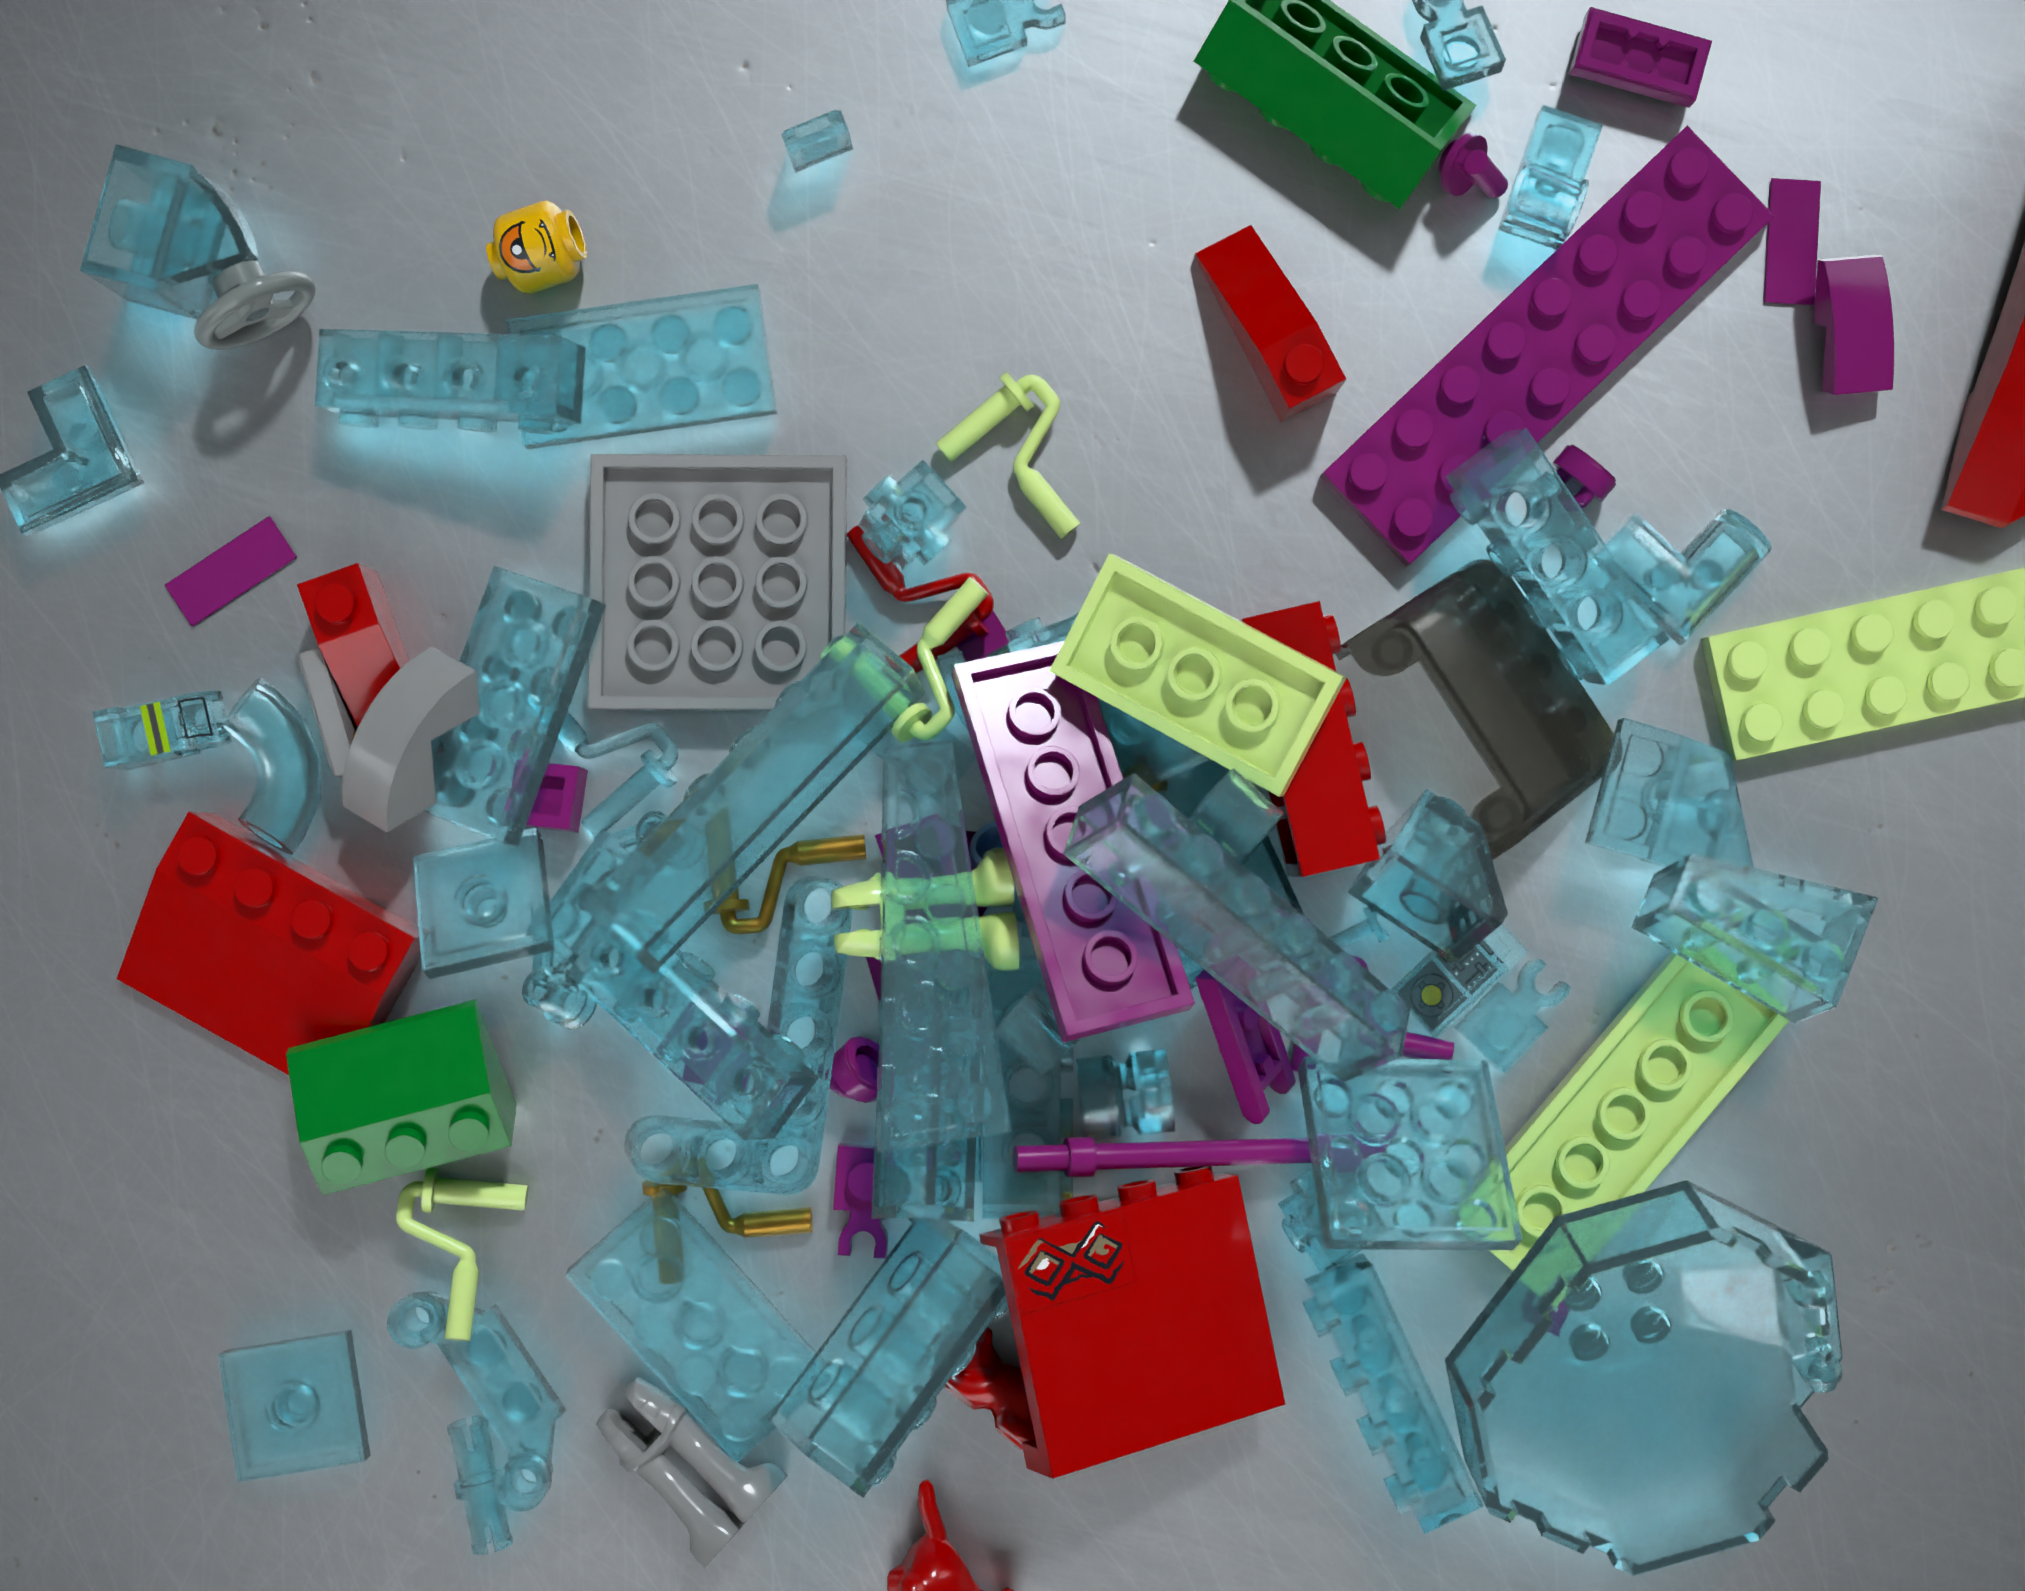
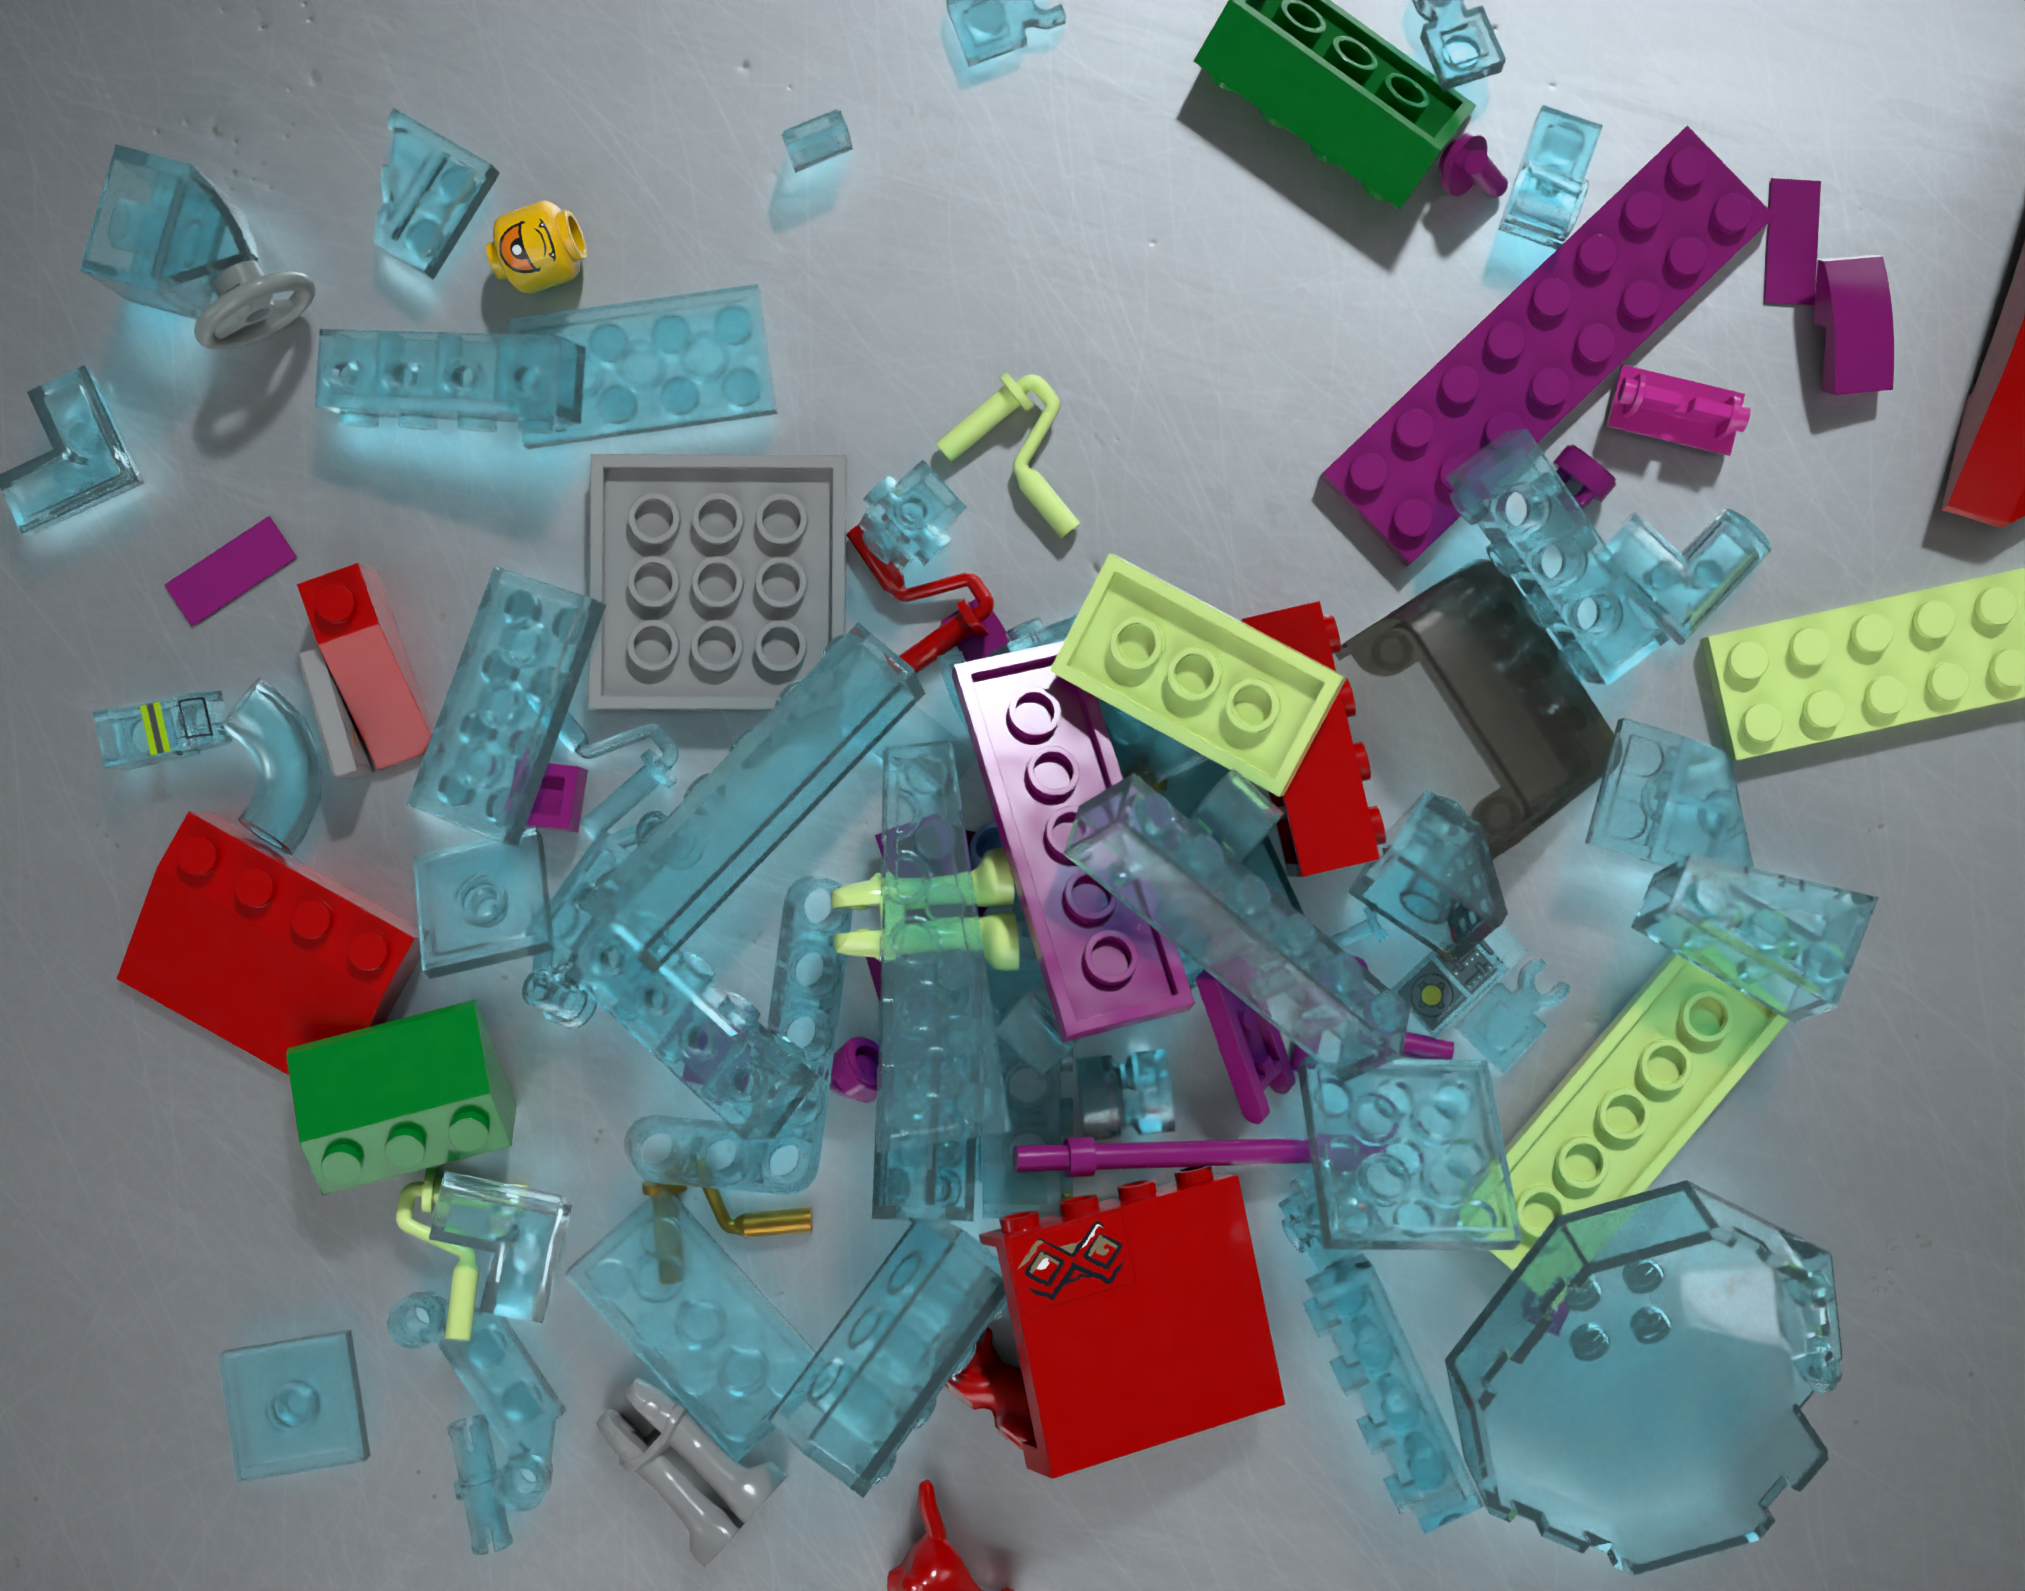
light grey brick [342,646,479,832] -> none
pearl gold piece [705,810,867,935] -> none
magenta plate [833,1143,903,1259] -> none
yellowish green piece [845,577,989,742] -> none
red slope [1194,225,1346,422] -> none
magenta plate [1569,7,1712,108] -> none
none -> clear light blue wing [373,108,500,280]
none -> clear light blue brick [429,1171,573,1324]
none -> dark pink hinge [1607,364,1751,456]

